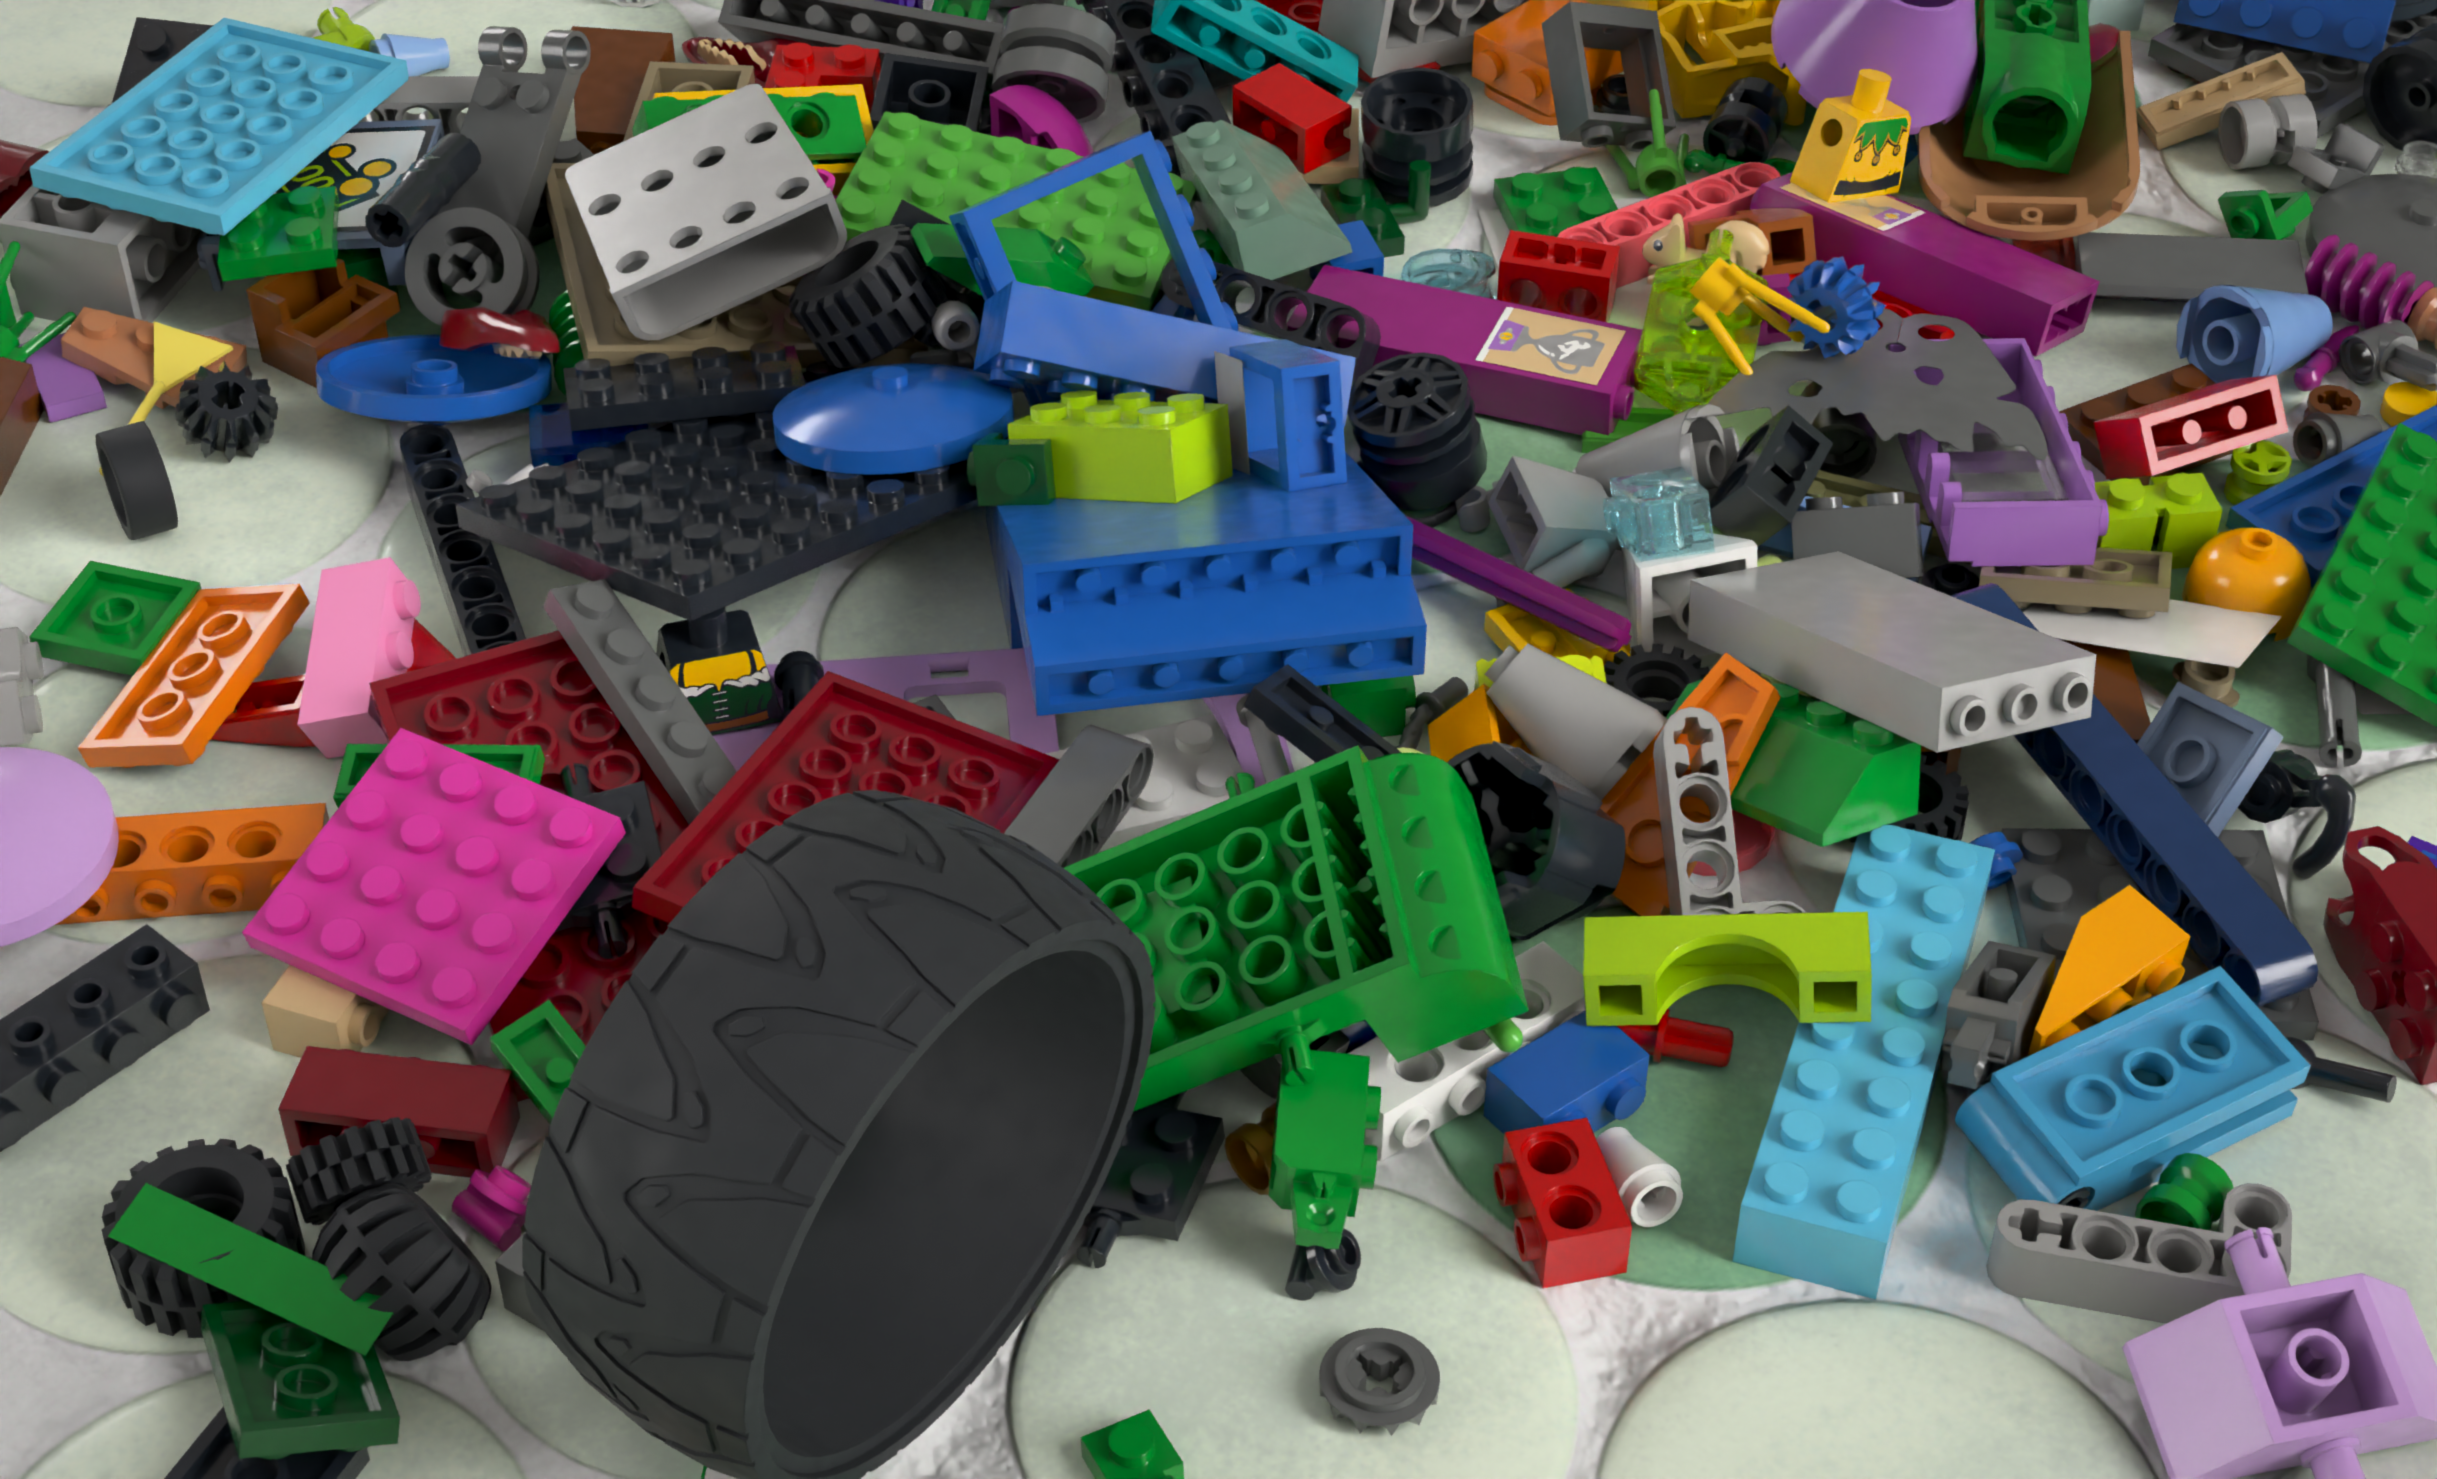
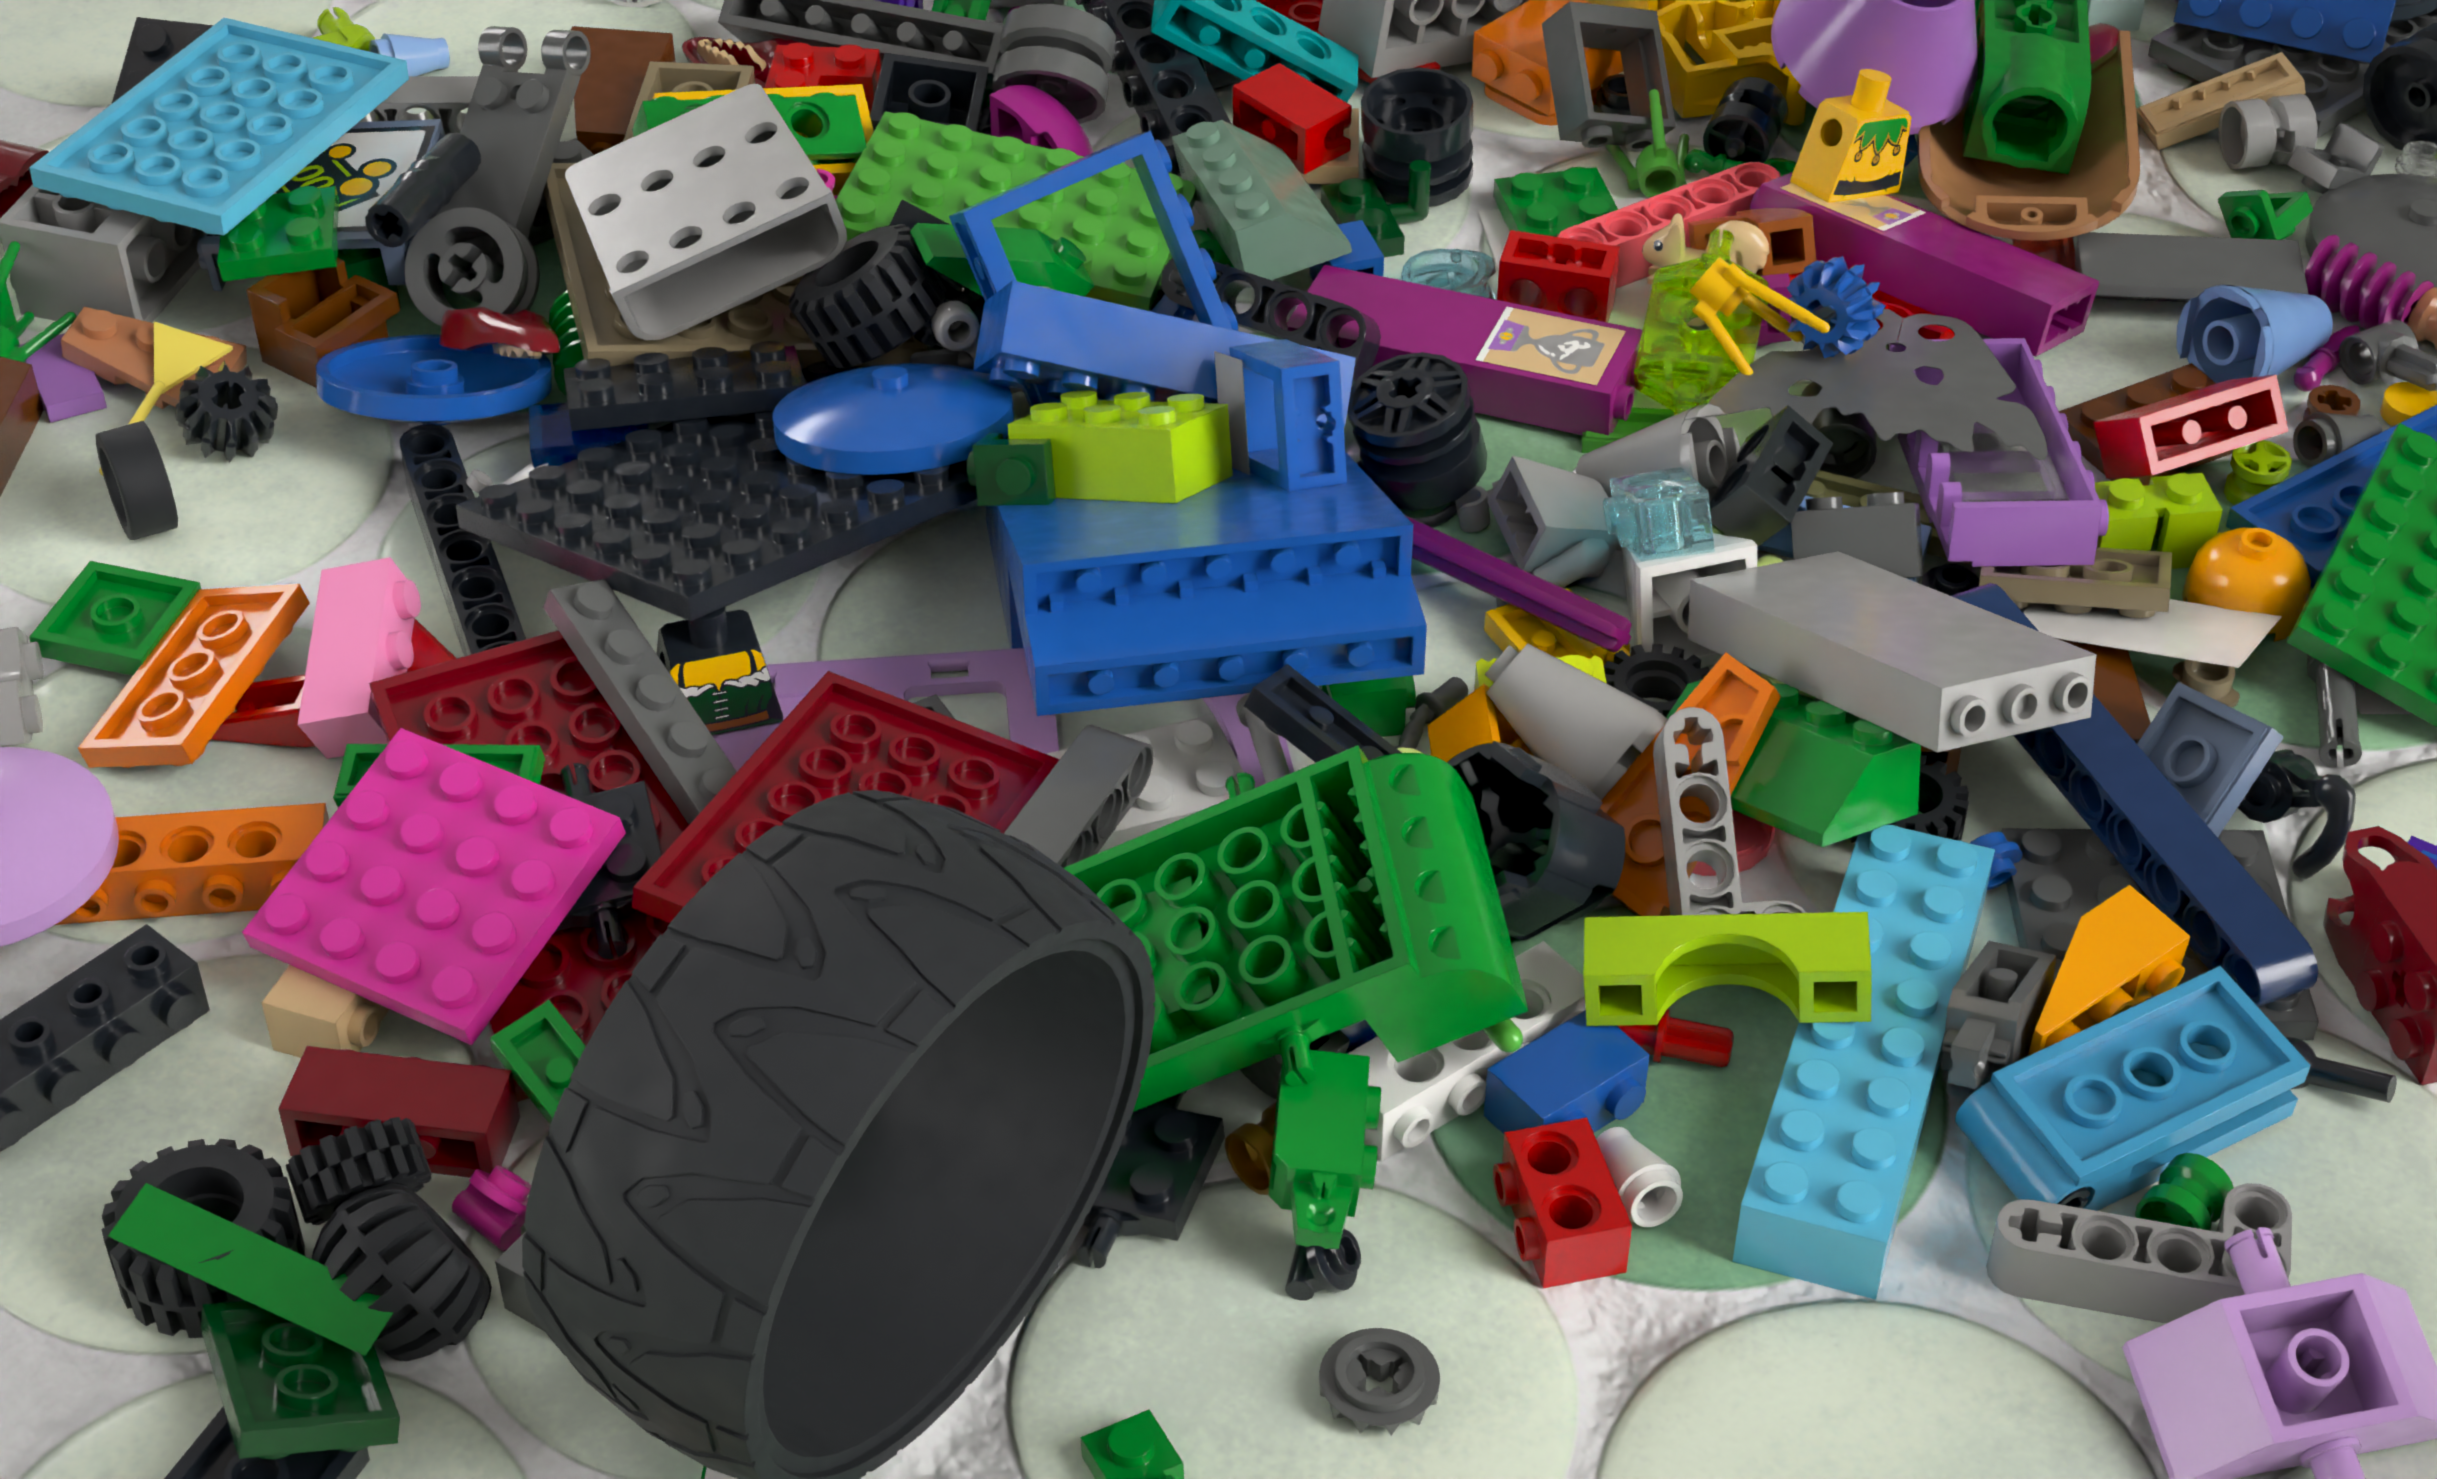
black pin [774,651,824,720] -> none

